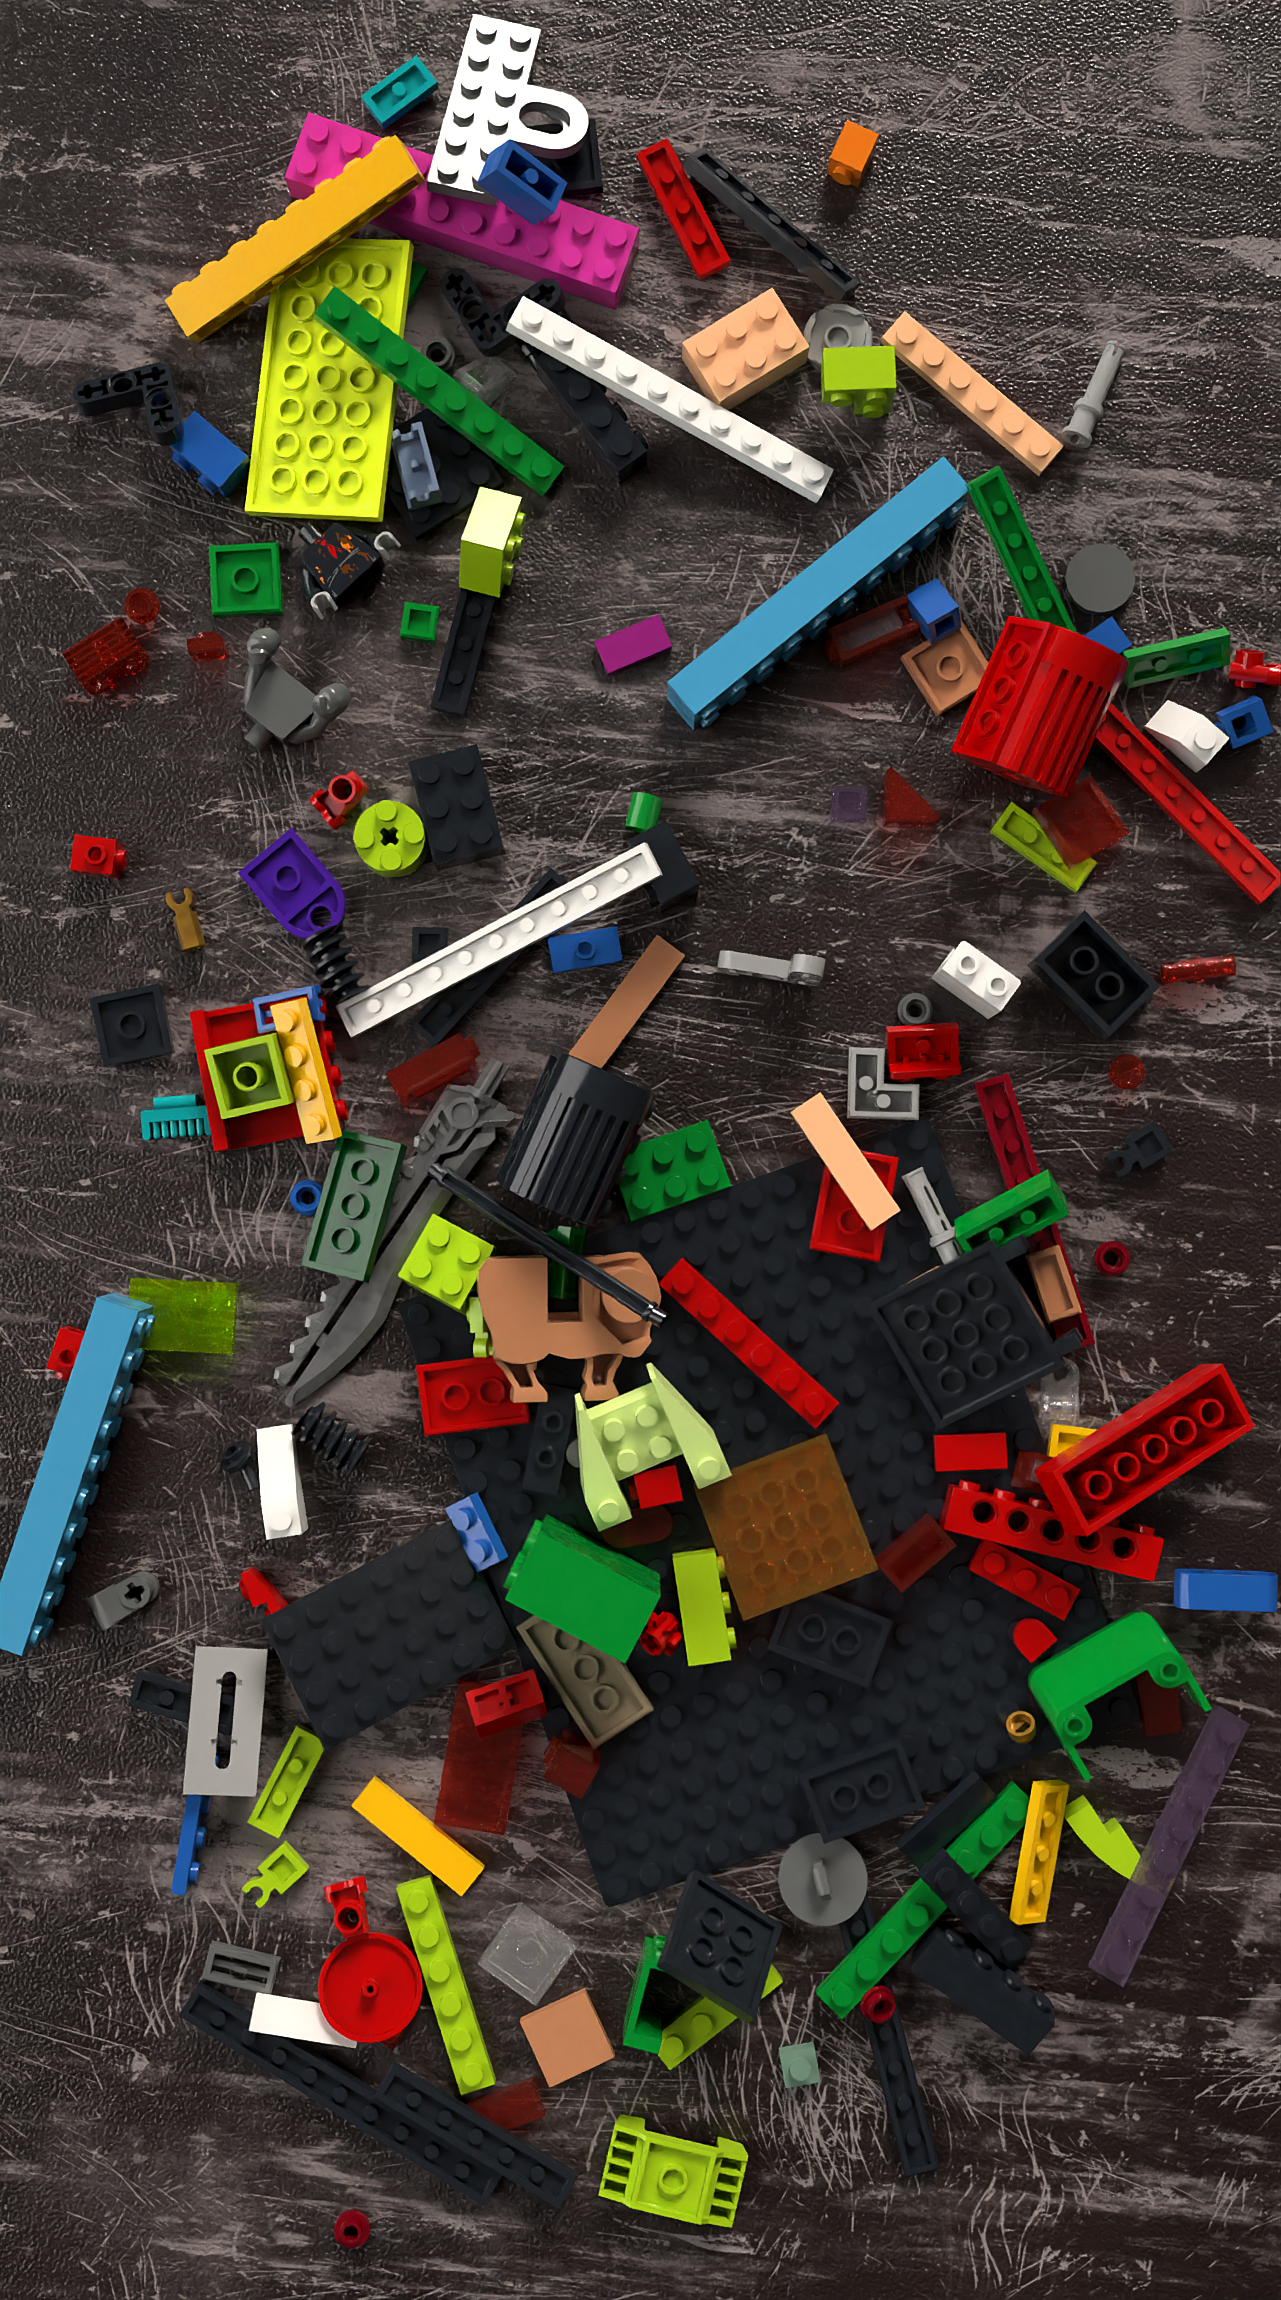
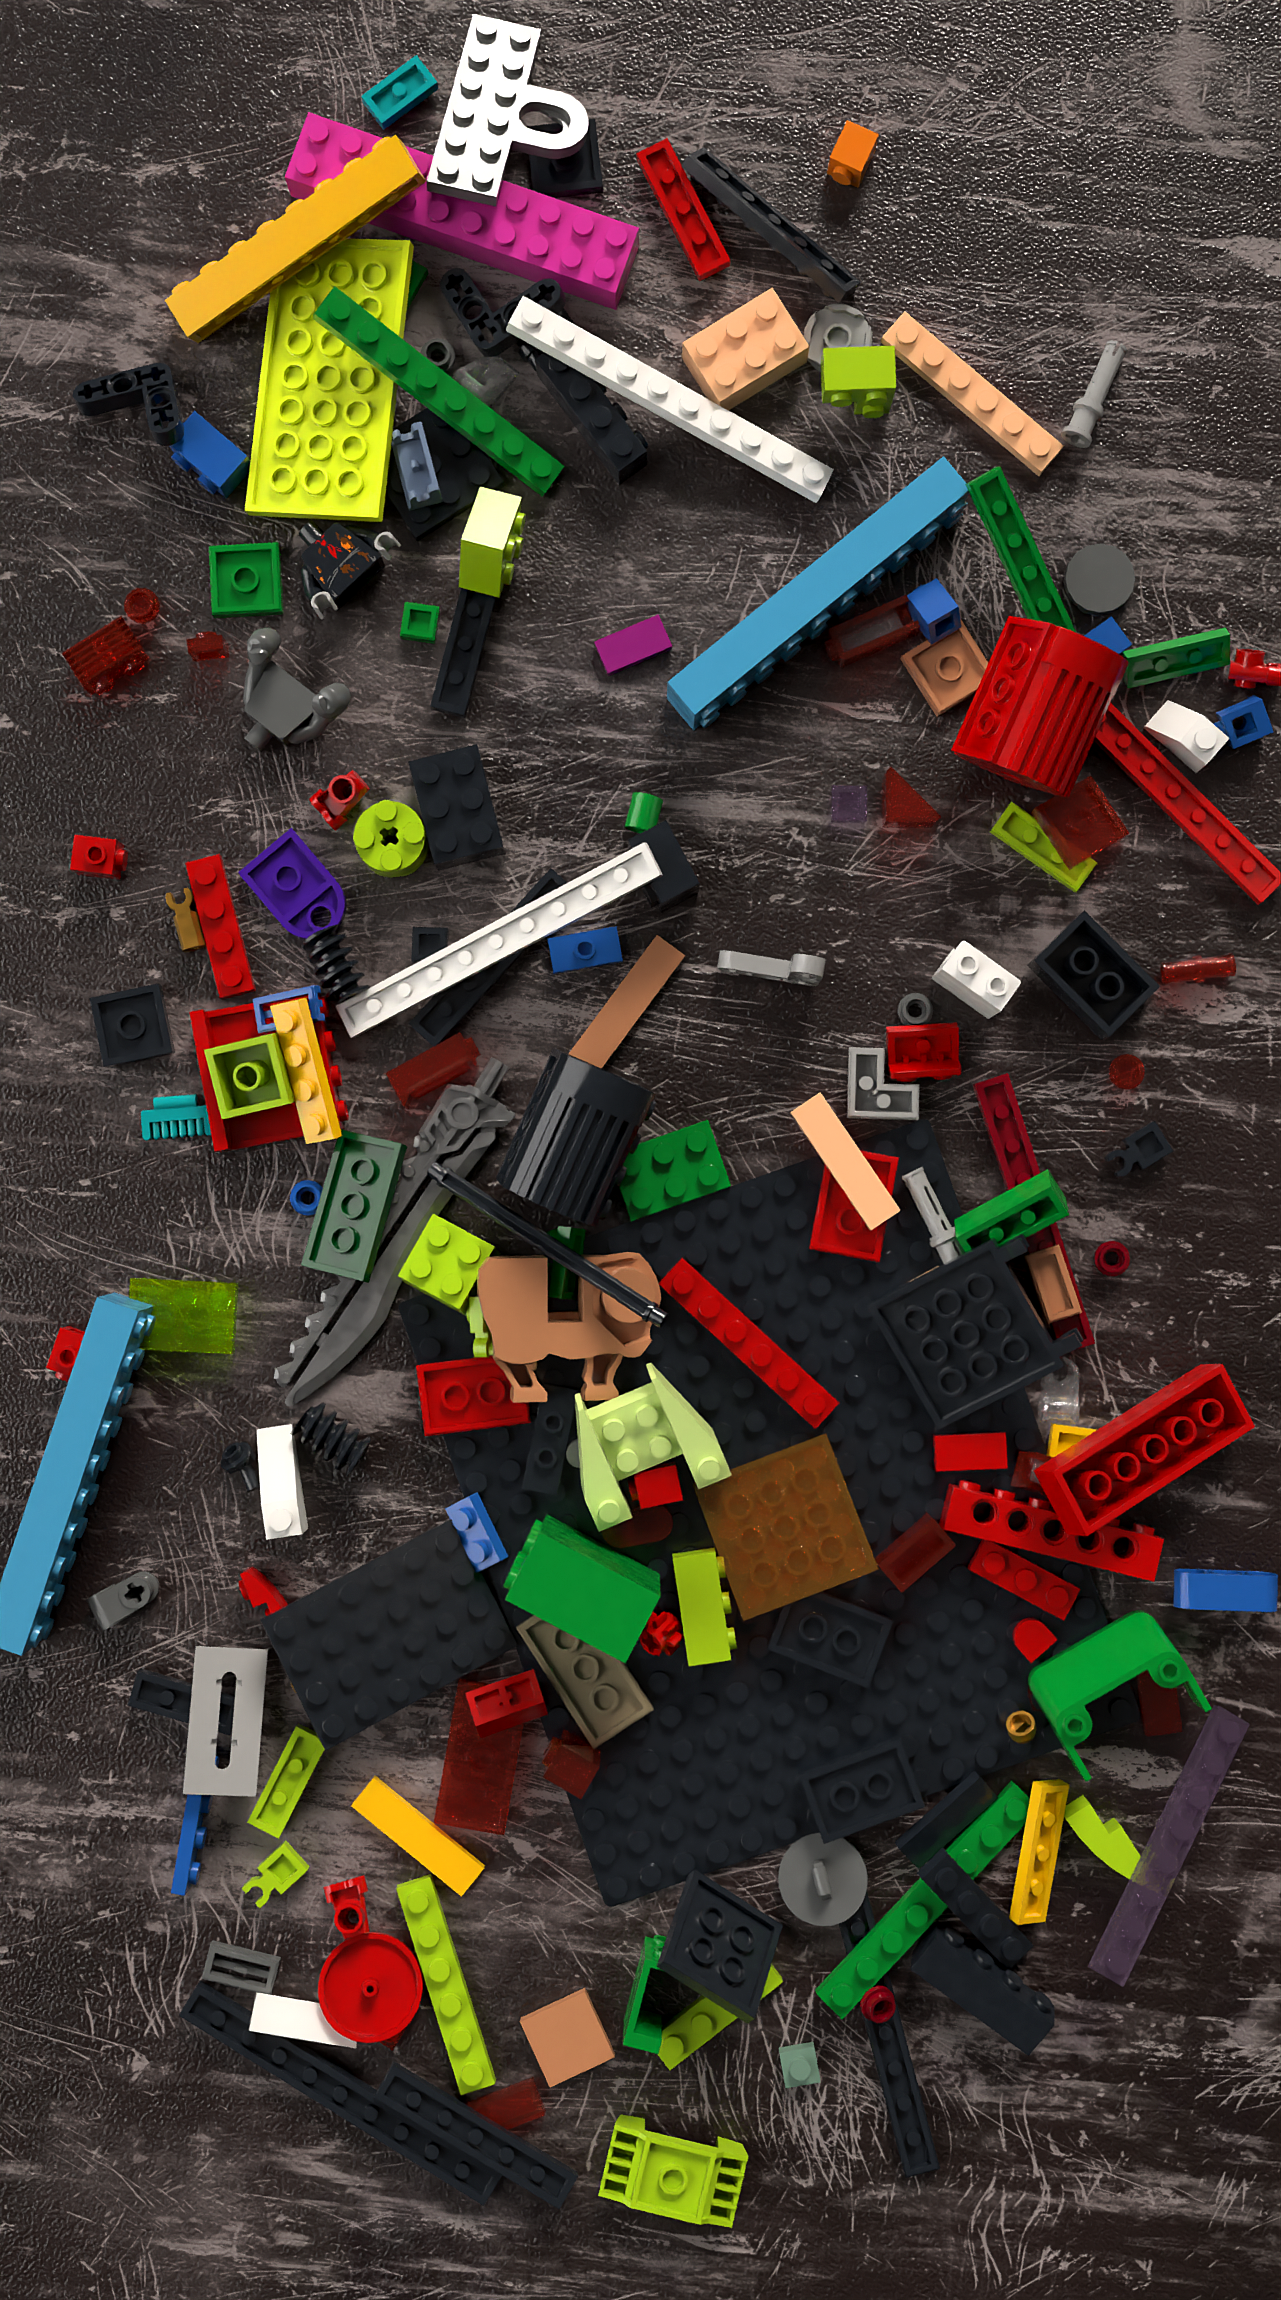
dark red plate [334,2209,370,2248] -> none
blue brick [477,139,567,226] -> none
clear tile [478,1902,577,2006] -> none
none -> red plate [185,854,256,1000]

